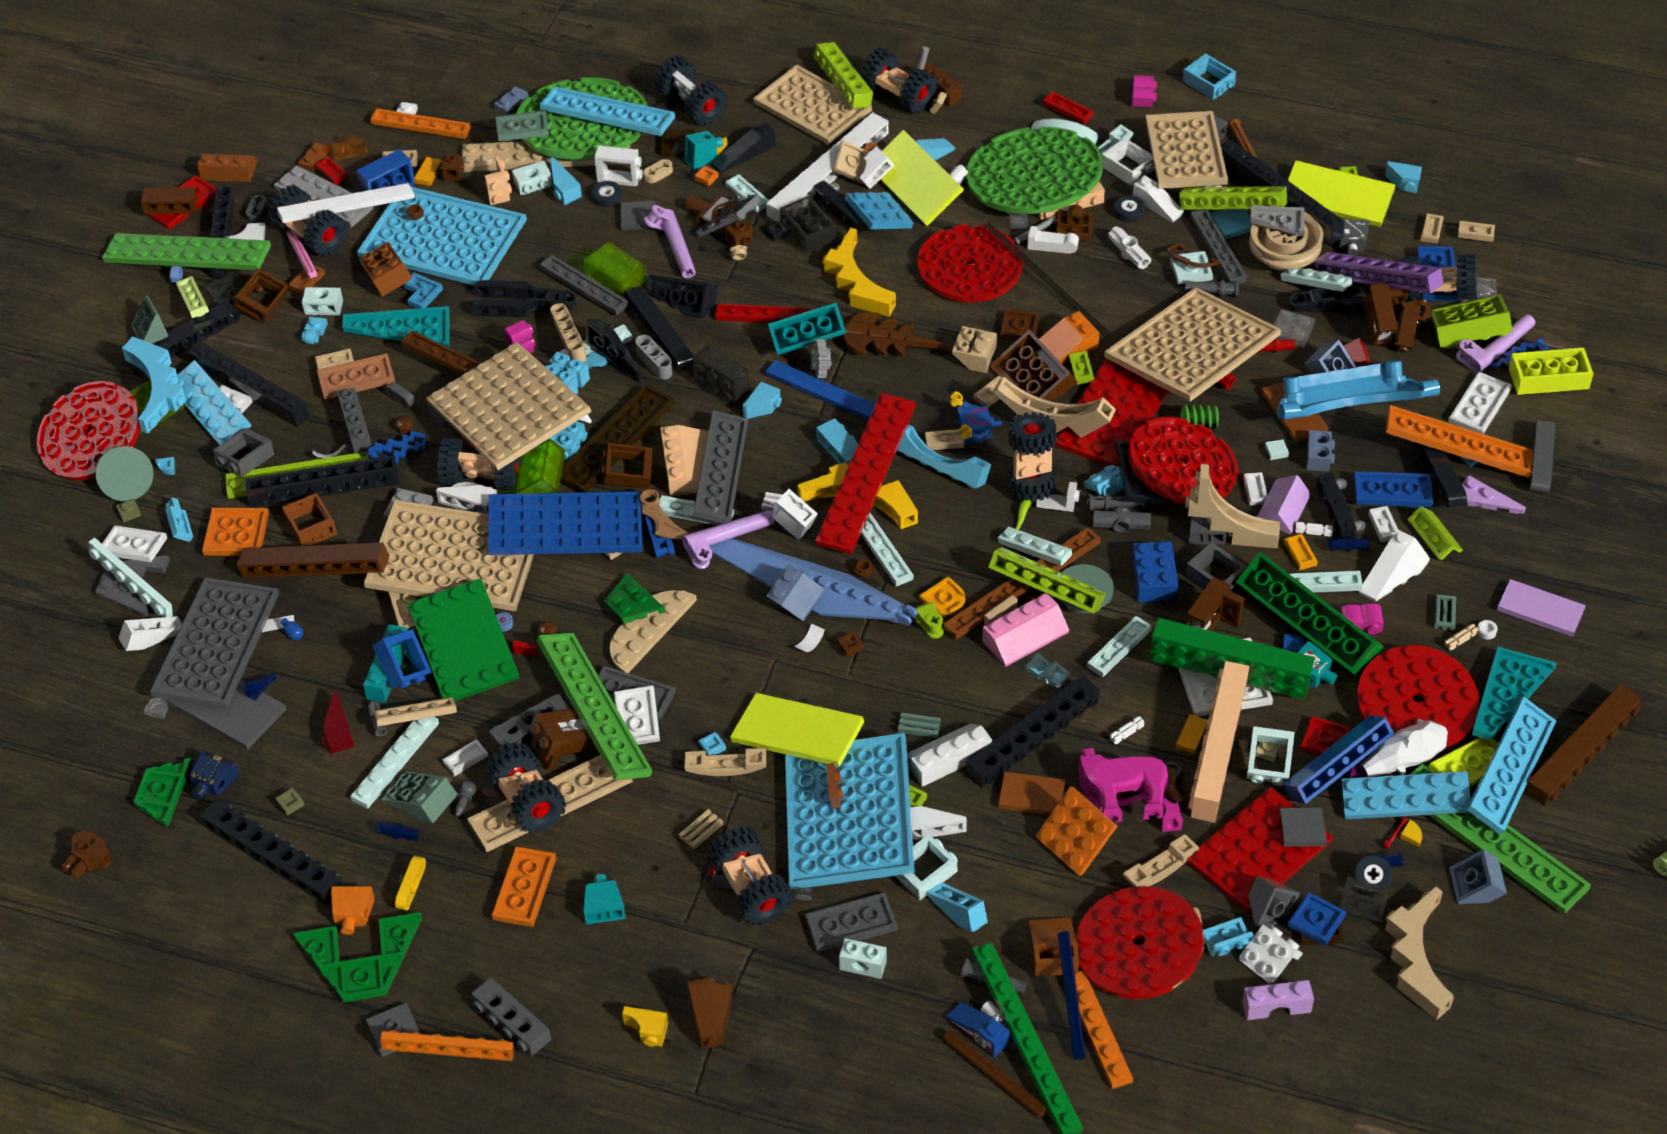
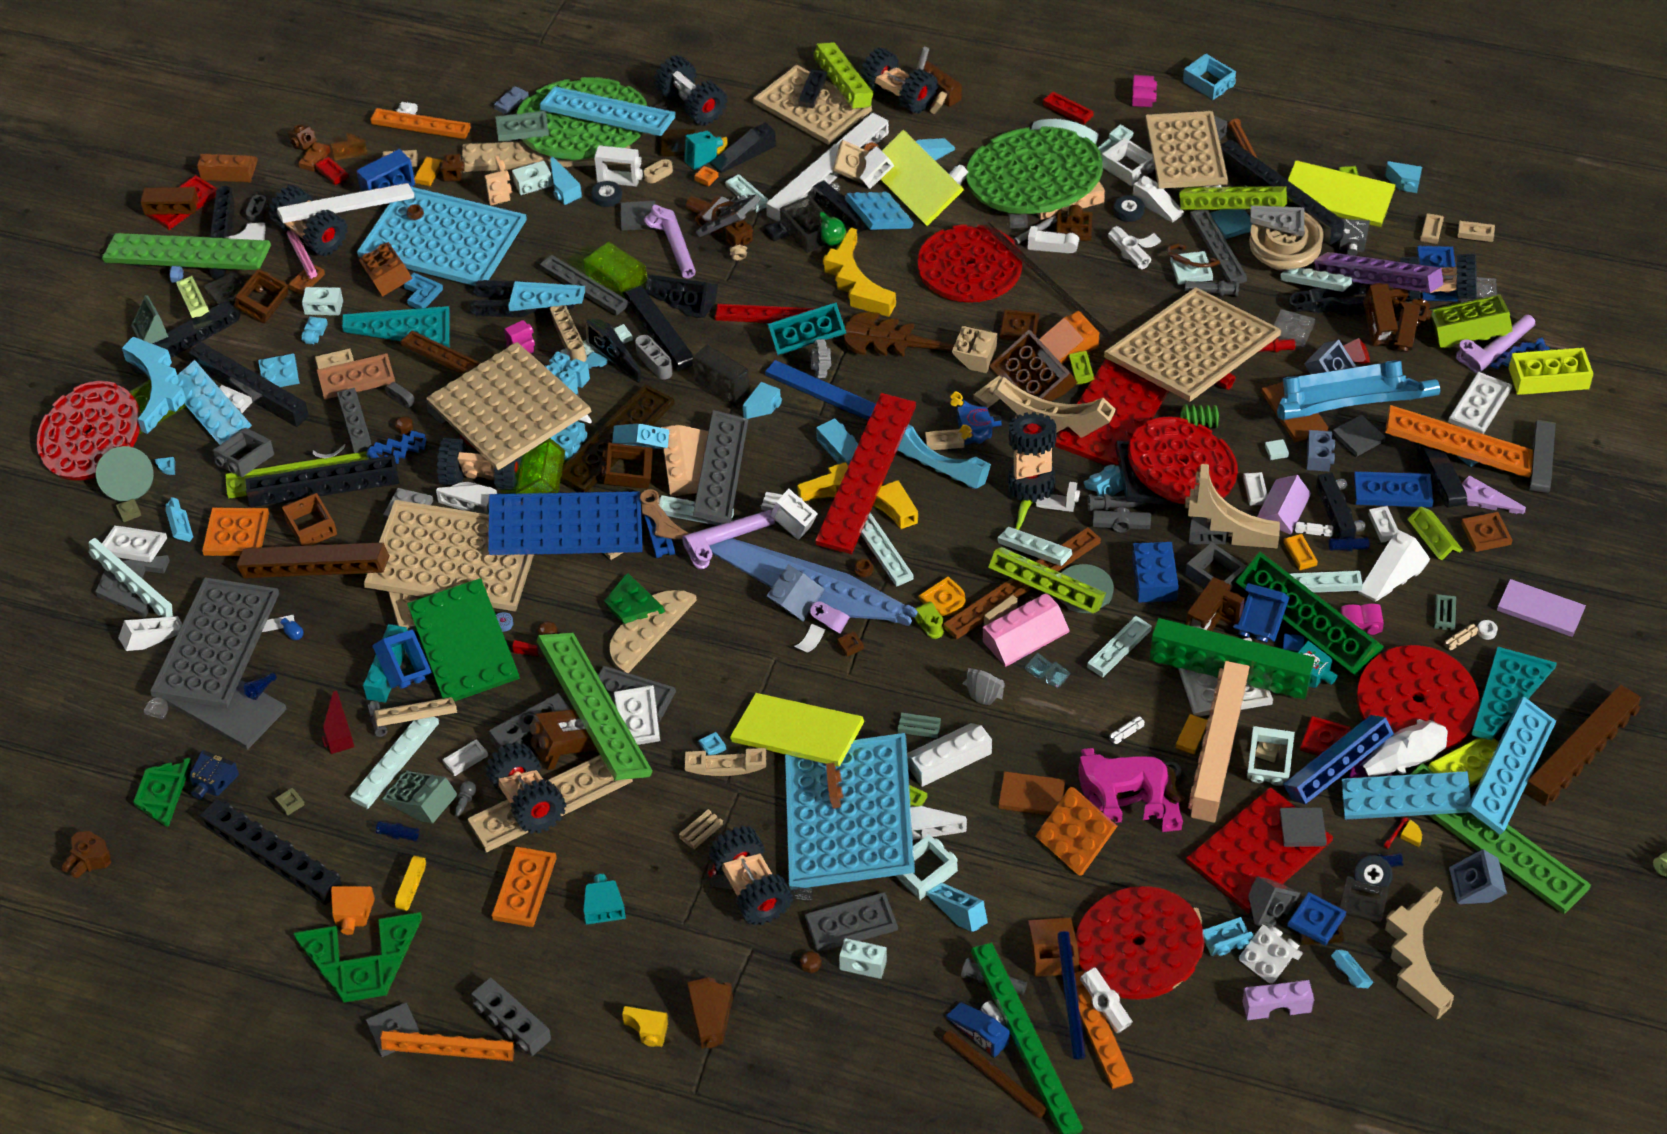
light grey plate [274,165,374,228] -> none
black brick [965,675,1100,788] -> none
tan slope [1123,834,1199,888] -> none
none -> medium azure plate [259,354,300,387]
none -> reddish brown brick [287,124,317,150]
none -> medium azure wing [508,281,585,311]
none -> medium azure window [612,424,669,449]
none -> black plate [798,69,827,109]
none -> reddish brown tile [800,951,821,973]
none -> lavender piece [811,602,850,634]
none -> green hair [820,212,846,245]
none -> light grey hair [962,668,1005,705]
none -> white piece [1080,968,1133,1033]
none -> white sticker [1130,233,1161,248]
none -> blue panel [1233,583,1289,643]
none -> medium azure plate [1331,950,1374,988]
none -> dark grey tile [1333,415,1386,457]
none -> dark orange plate [1461,512,1512,552]

